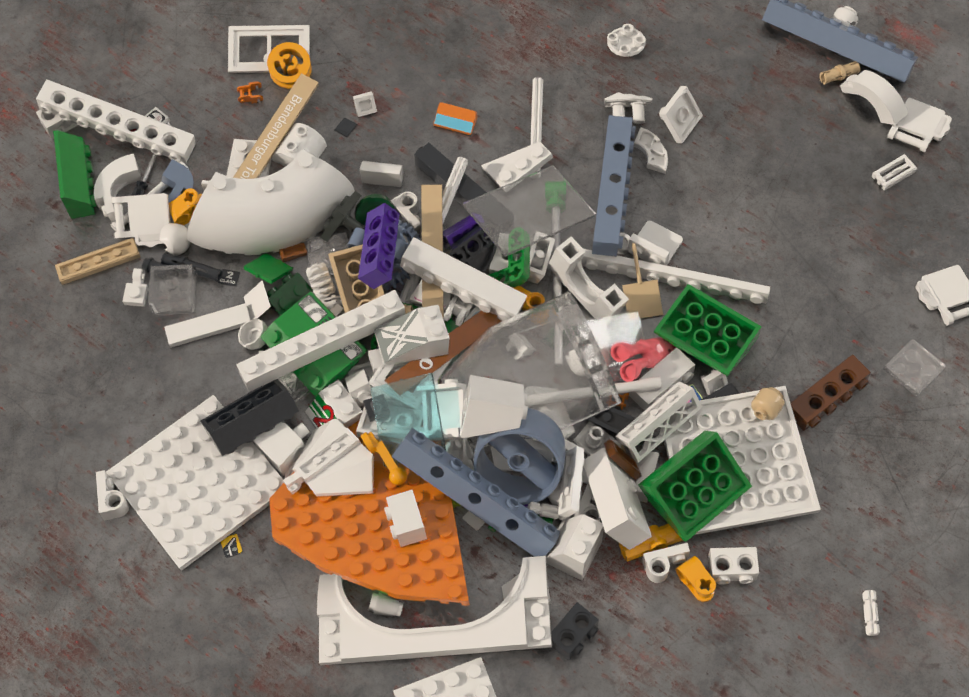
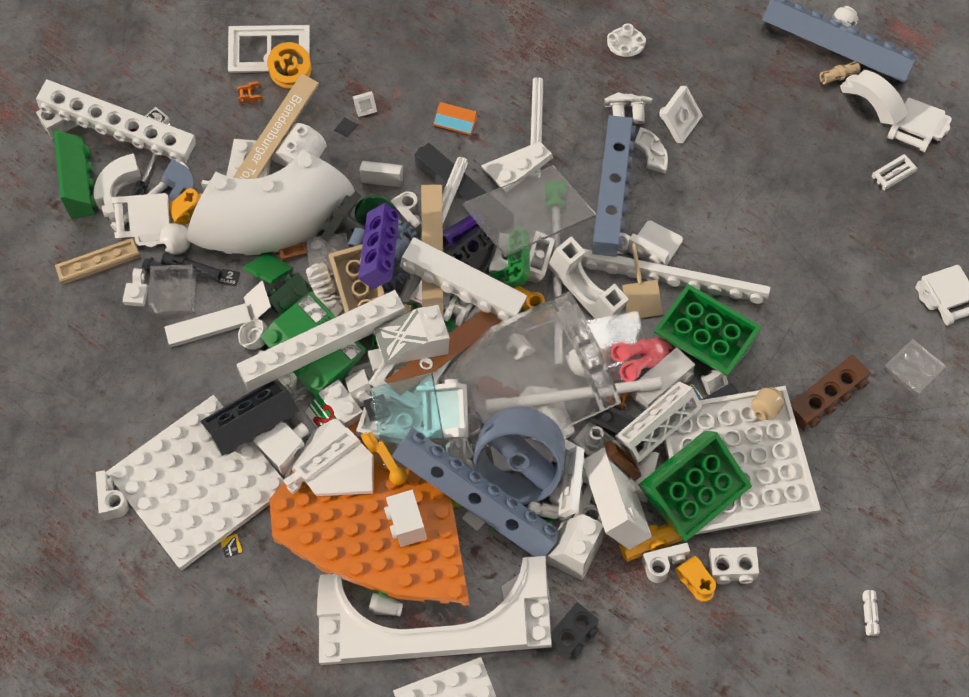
white slope [460,375,528,438] -> none

